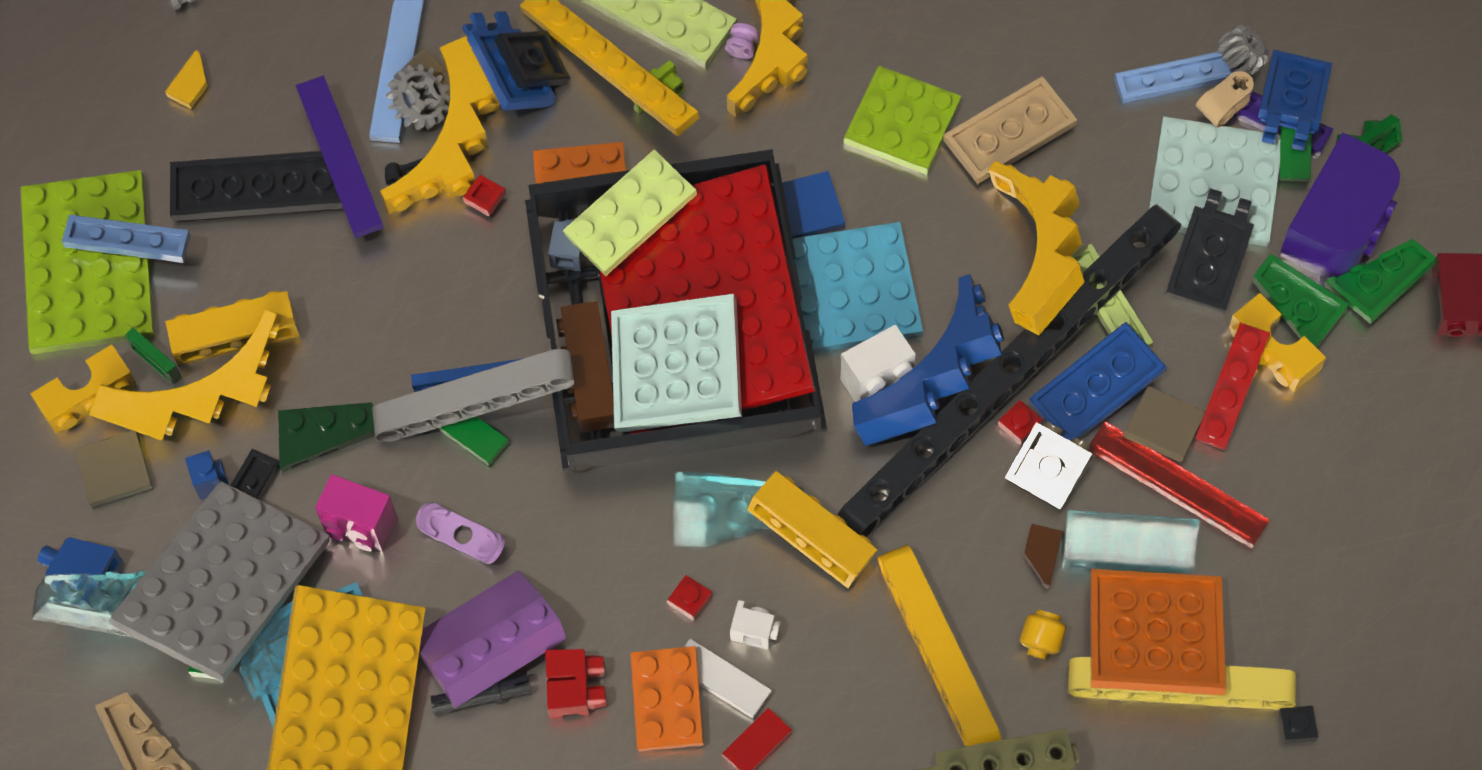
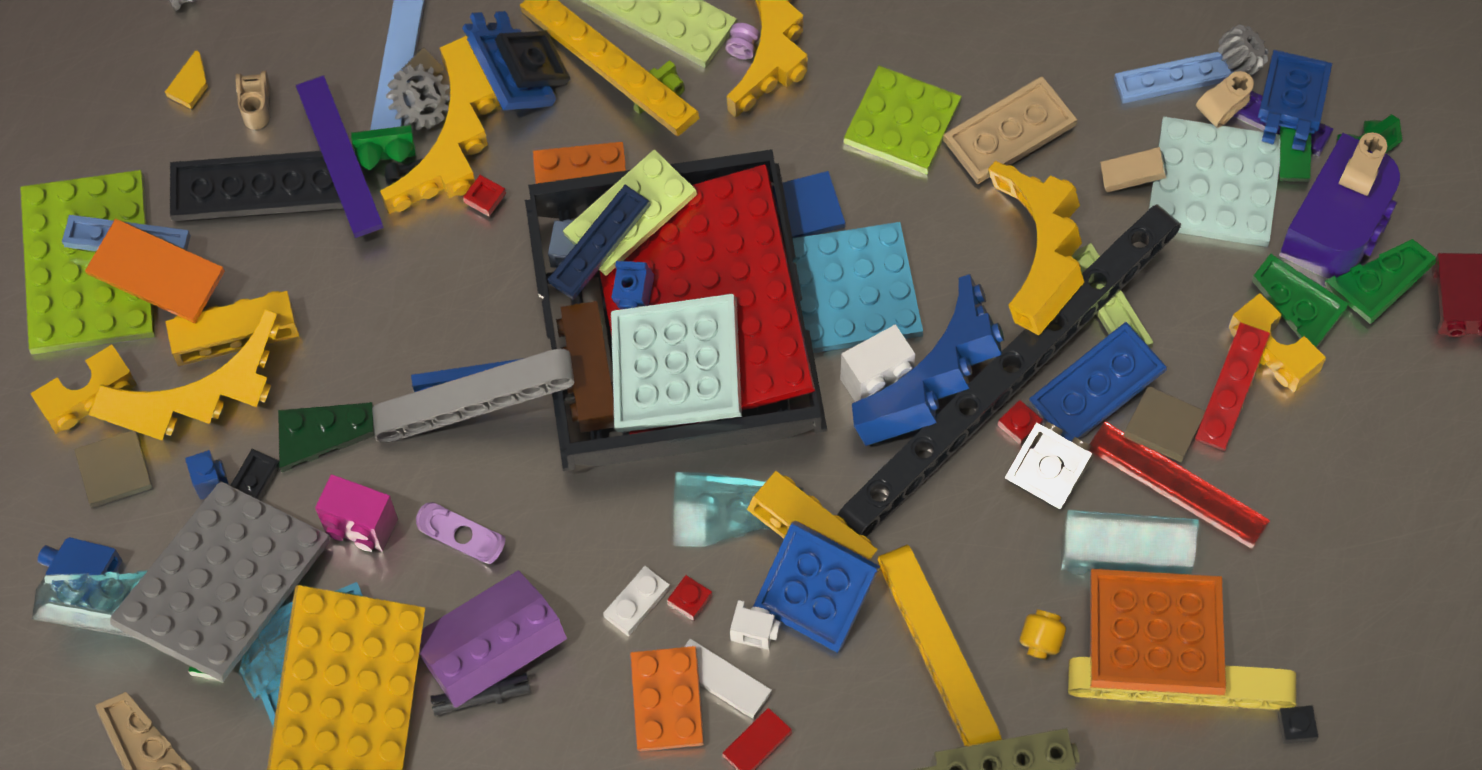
green tile [125,328,182,385] -> none
green tile [440,416,509,466] -> none
red hips [545,649,606,720] -> none
reddish brown tile [1024,523,1063,589] -> none
black tile [1166,188,1254,313] -> none
none -> orange tile [85,218,225,324]
none -> tan piece [236,71,270,130]
none -> green tile [351,125,416,170]
none -> dark blue tile [548,184,651,300]
none -> white plate [603,566,670,636]
none -> blue brick [611,261,654,309]
none -> blue plate [753,521,881,653]
none -> tan tile [1100,147,1166,193]
none -> tan piece [1338,132,1387,196]

